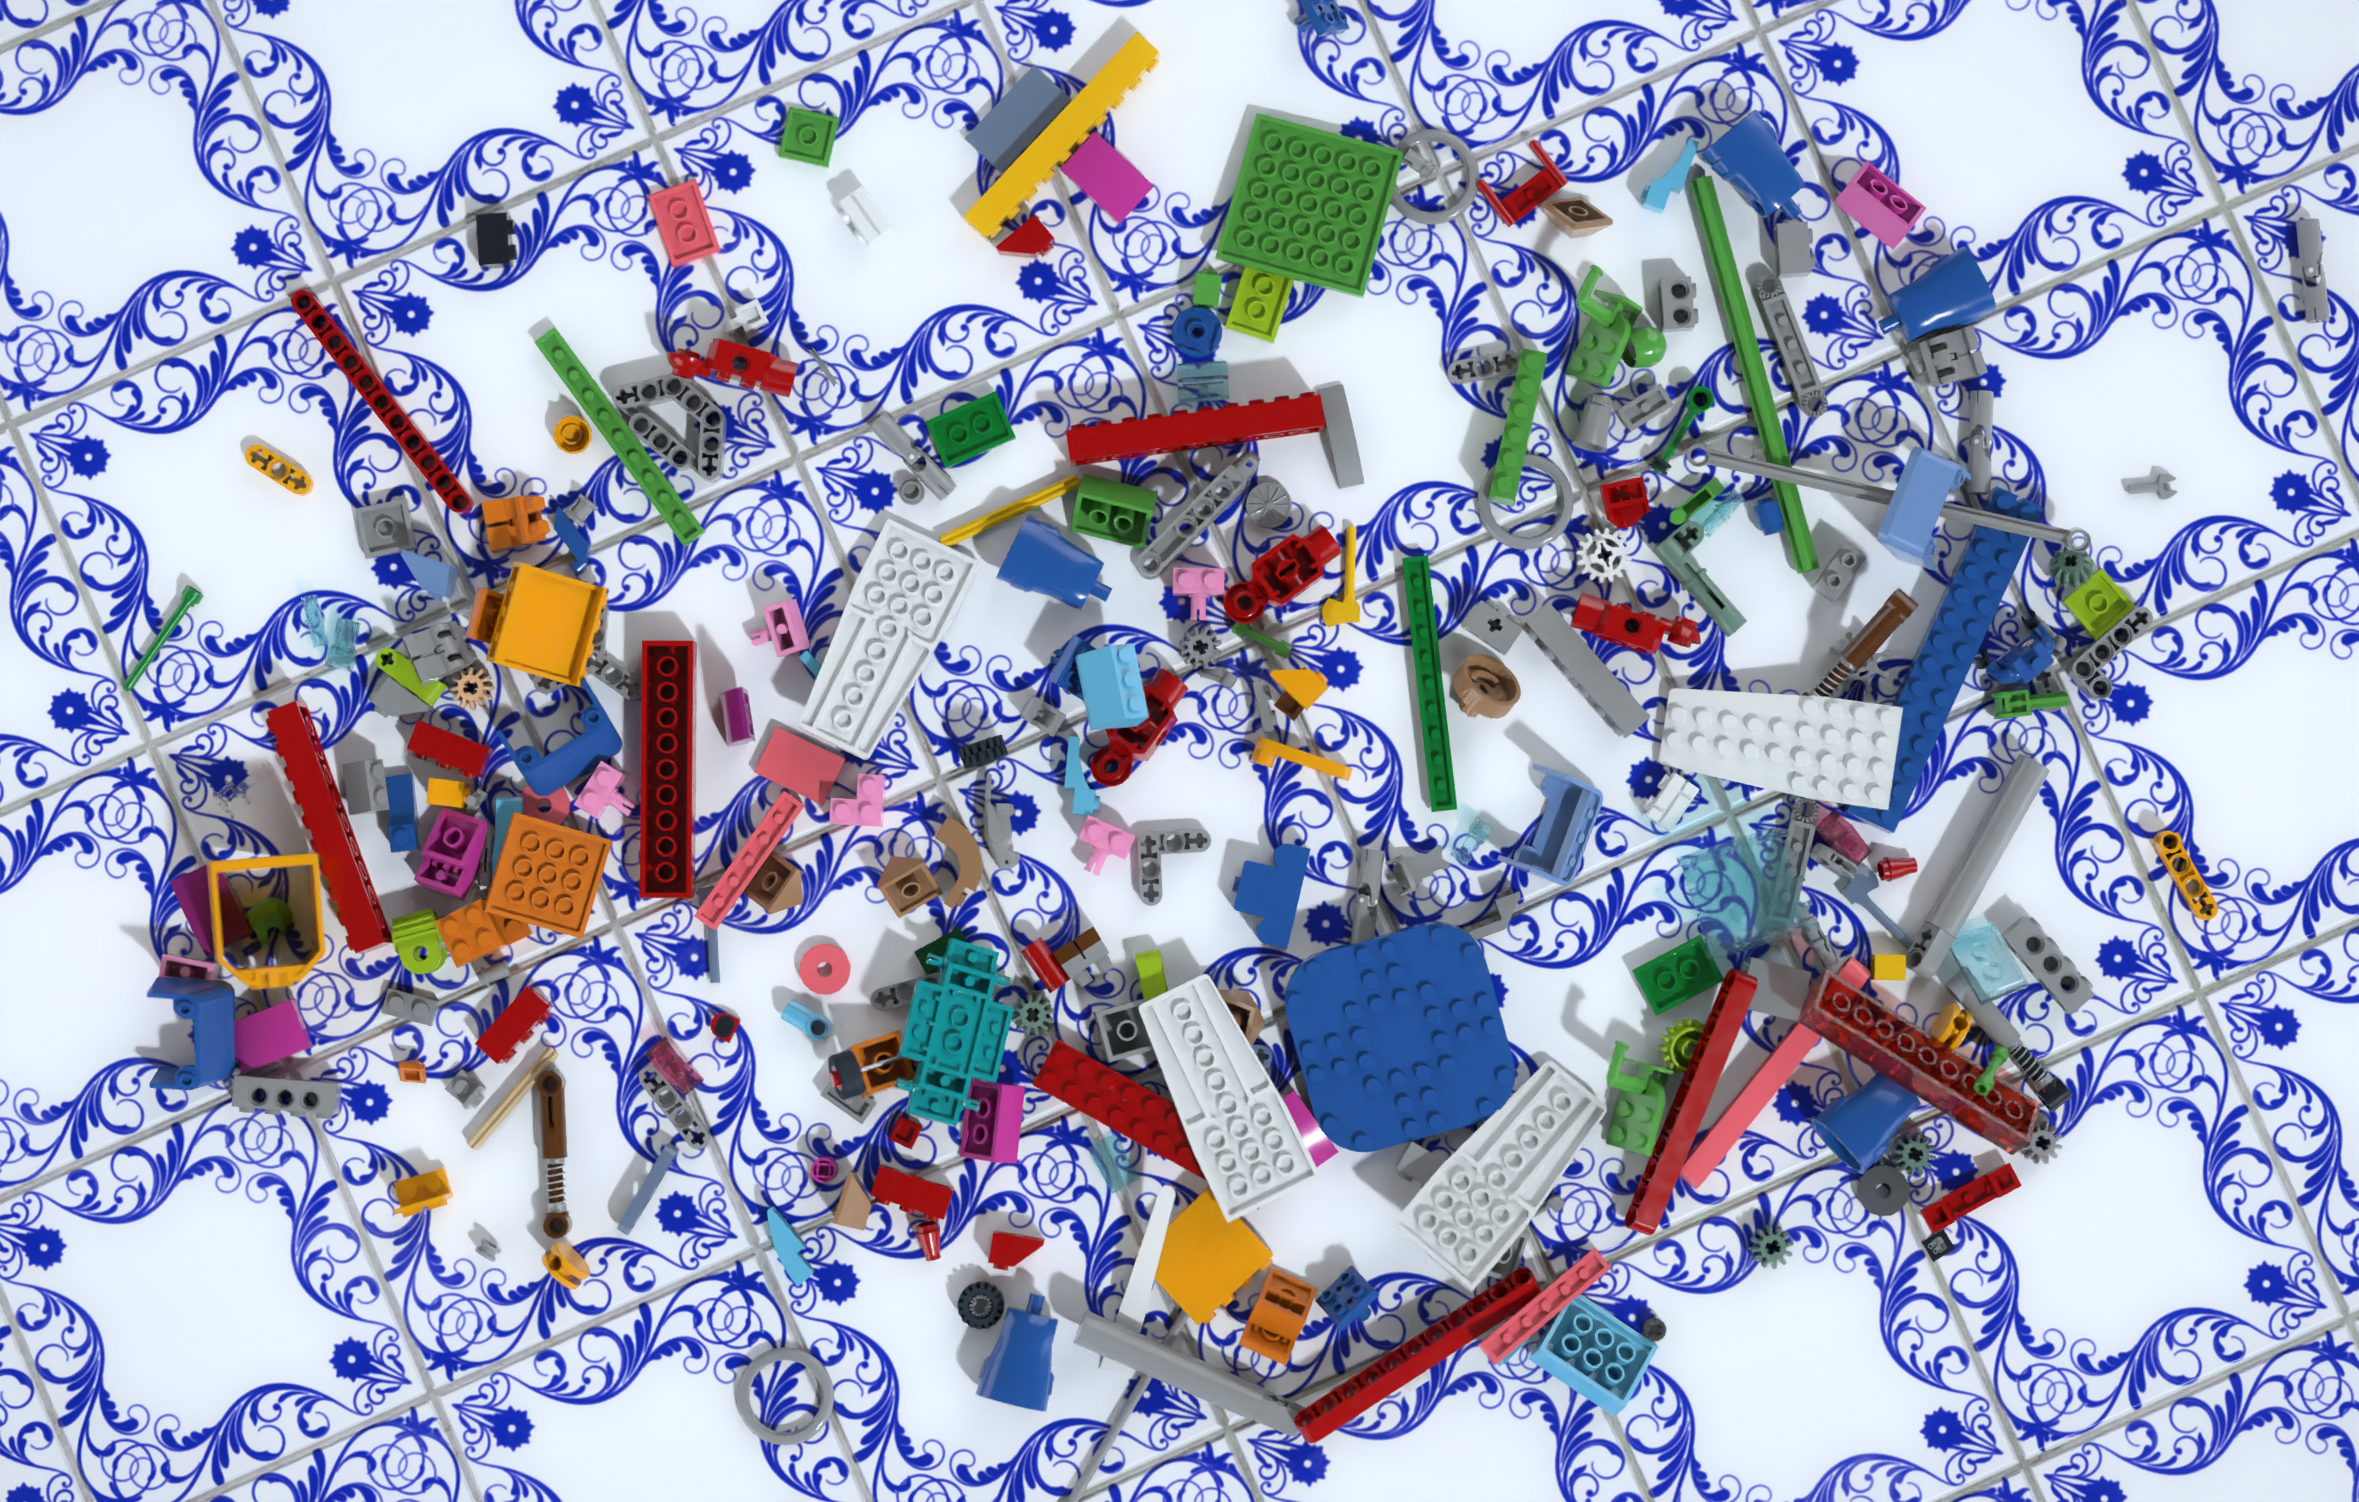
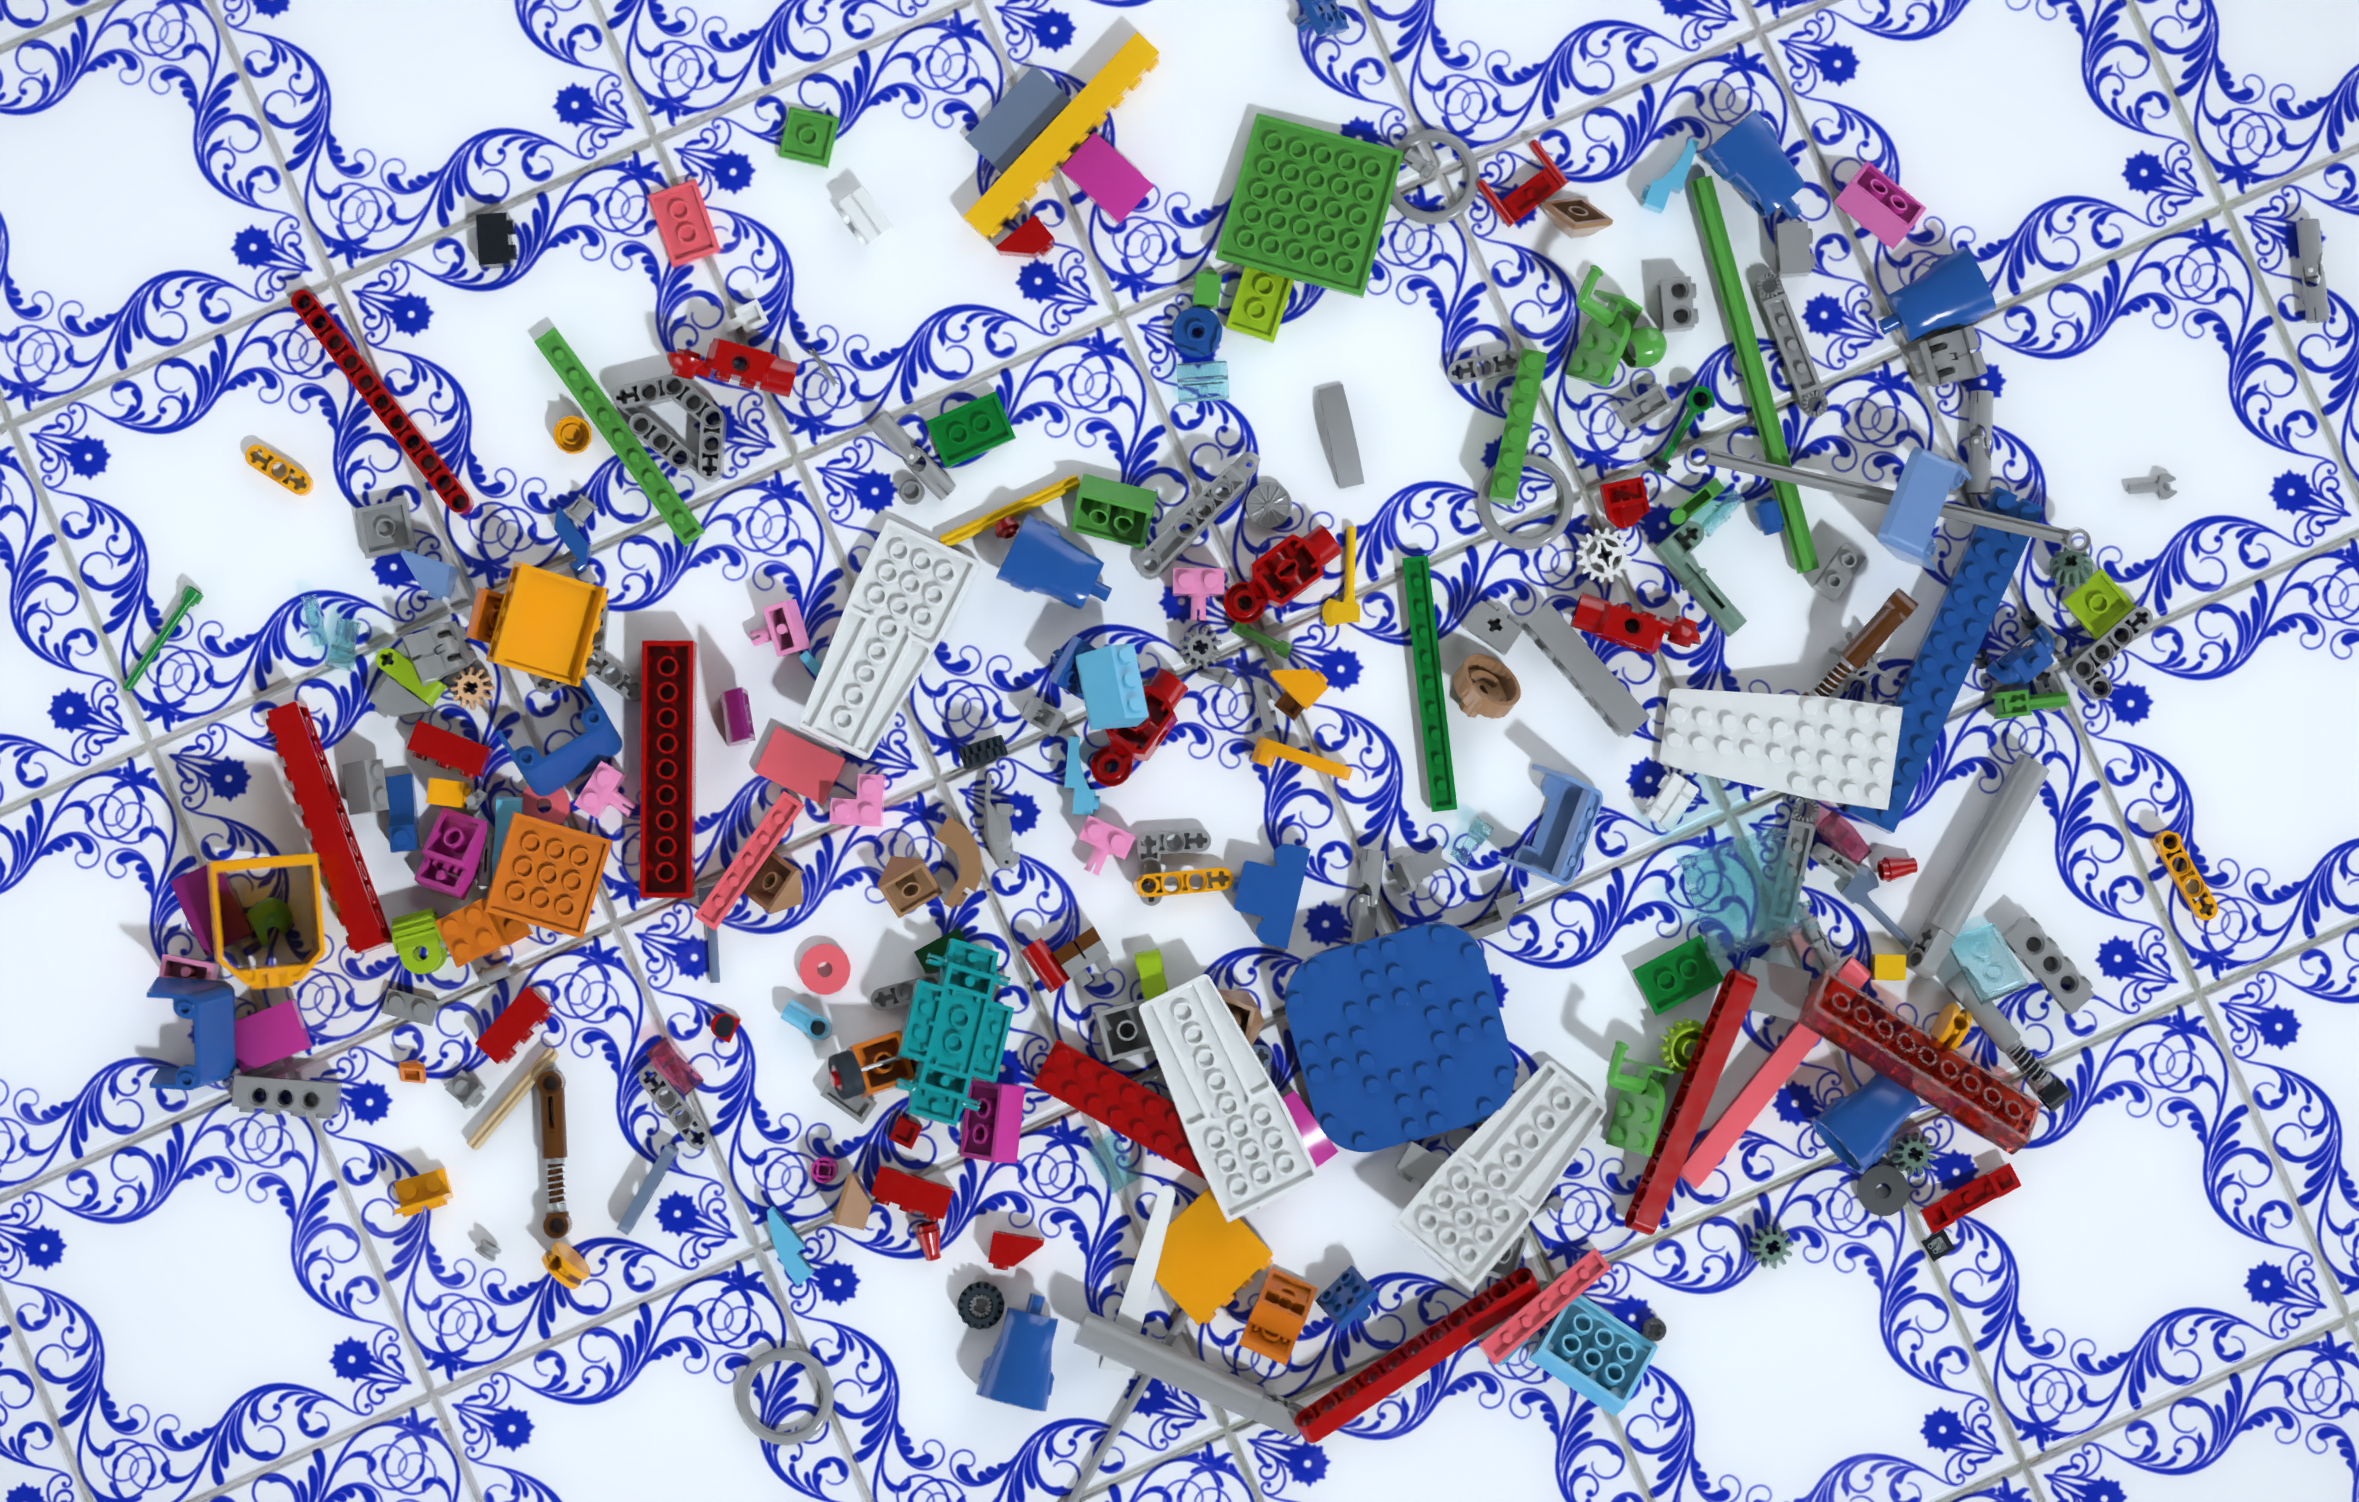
clear piece [213,761,273,819] -> none
orange hips [481,495,550,554] -> none
sand green gear [1012,993,1055,1037] -> none
red brick [1066,392,1325,467] -> none
light grey plant [1572,394,1613,453] -> none
bright green bar [1974,1045,2009,1095] -> none
light grey gear [2018,1121,2063,1164] -> none
none -> red plate [994,517,1019,539]
none -> light orange beam [1133,867,1233,898]

